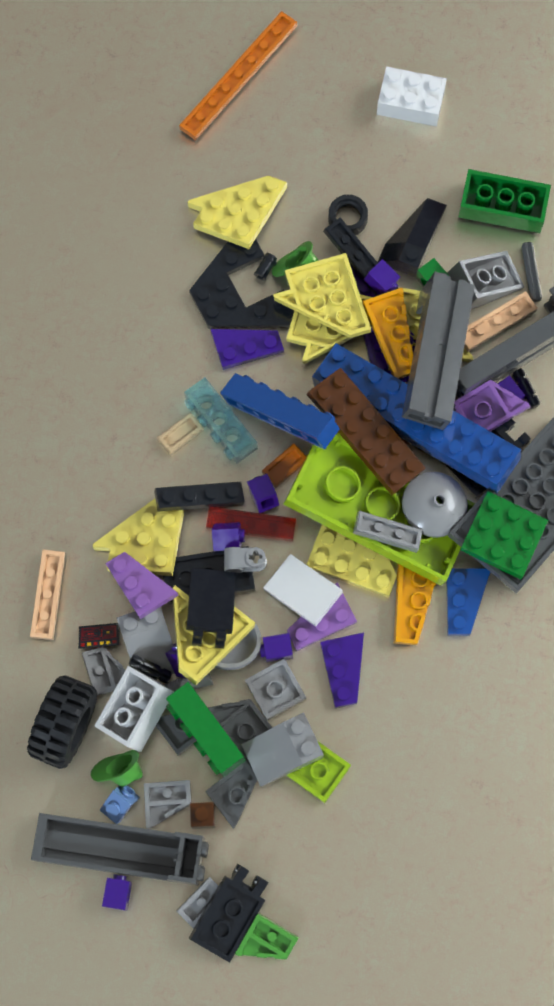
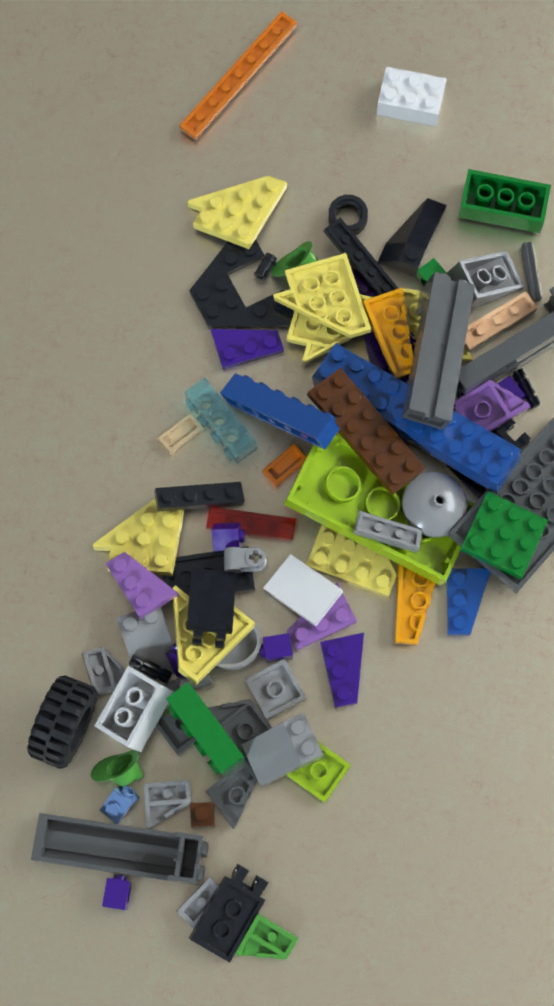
light nougat plate [30,550,65,640] -> none
piece [78,623,120,649] -> none
dark purple brick [247,474,279,513] -> none
dark purple brick [364,259,401,295] -> none

